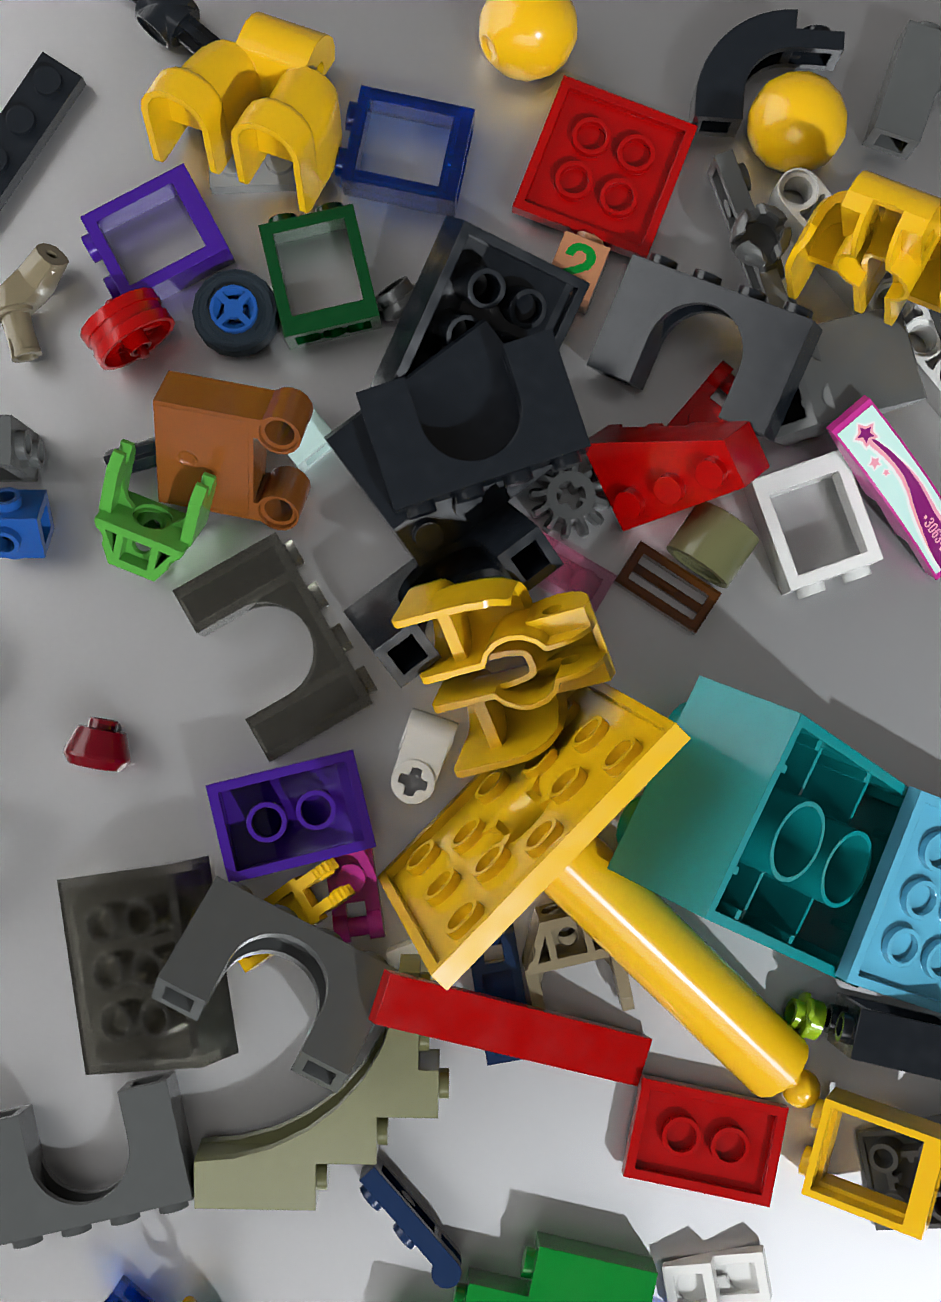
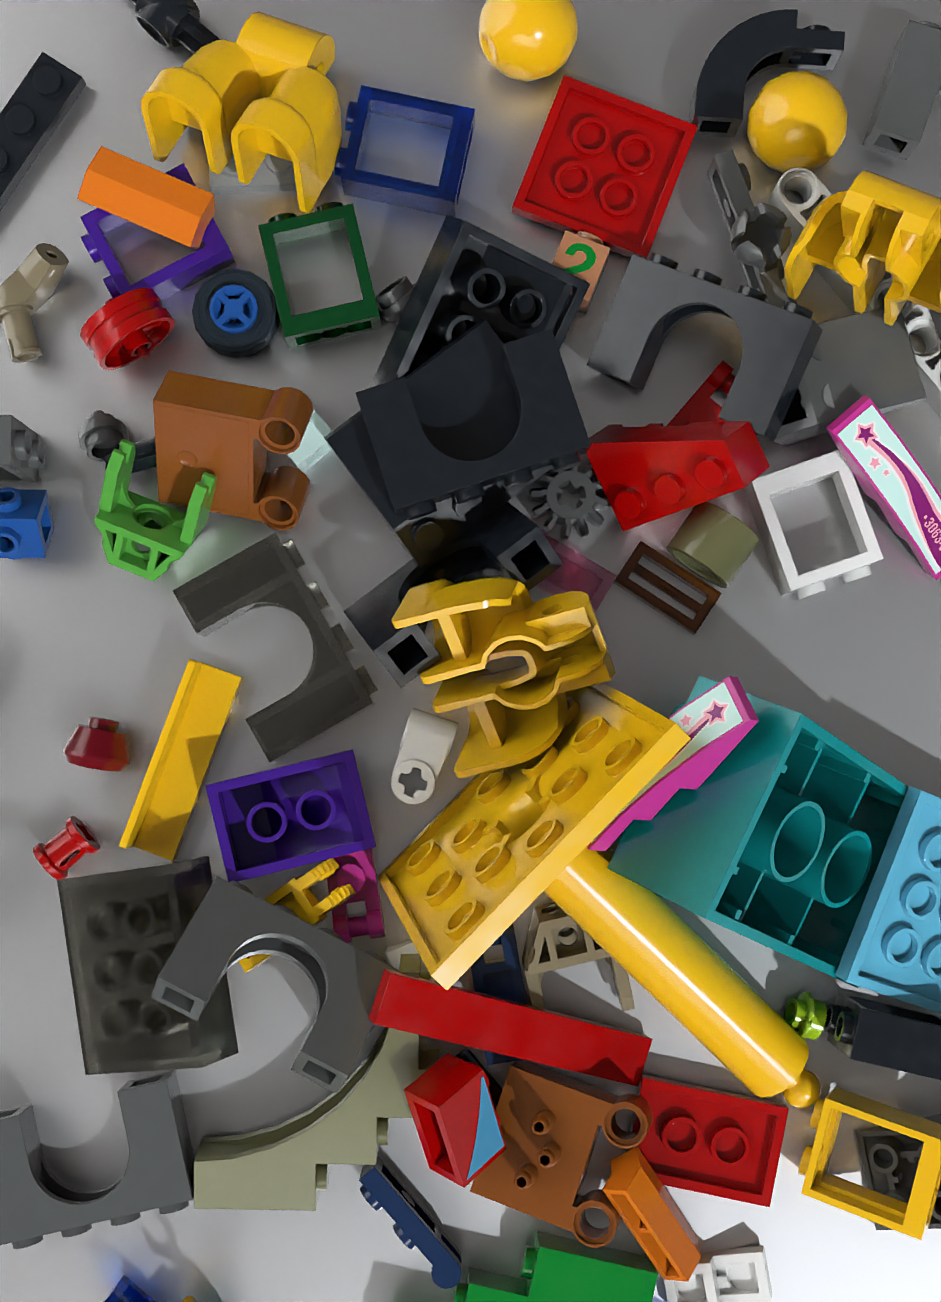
none -> red bush [33,816,100,881]
none -> orange piece [77,146,215,248]
none -> dark grey plate [78,410,129,462]
none -> yellow panel [119,659,244,861]
none -> red brick [404,1053,506,1188]
none -> dark orange piece [455,1048,653,1248]
none -> dark pink slope [587,676,759,851]
none -> orange piece [602,1147,701,1282]

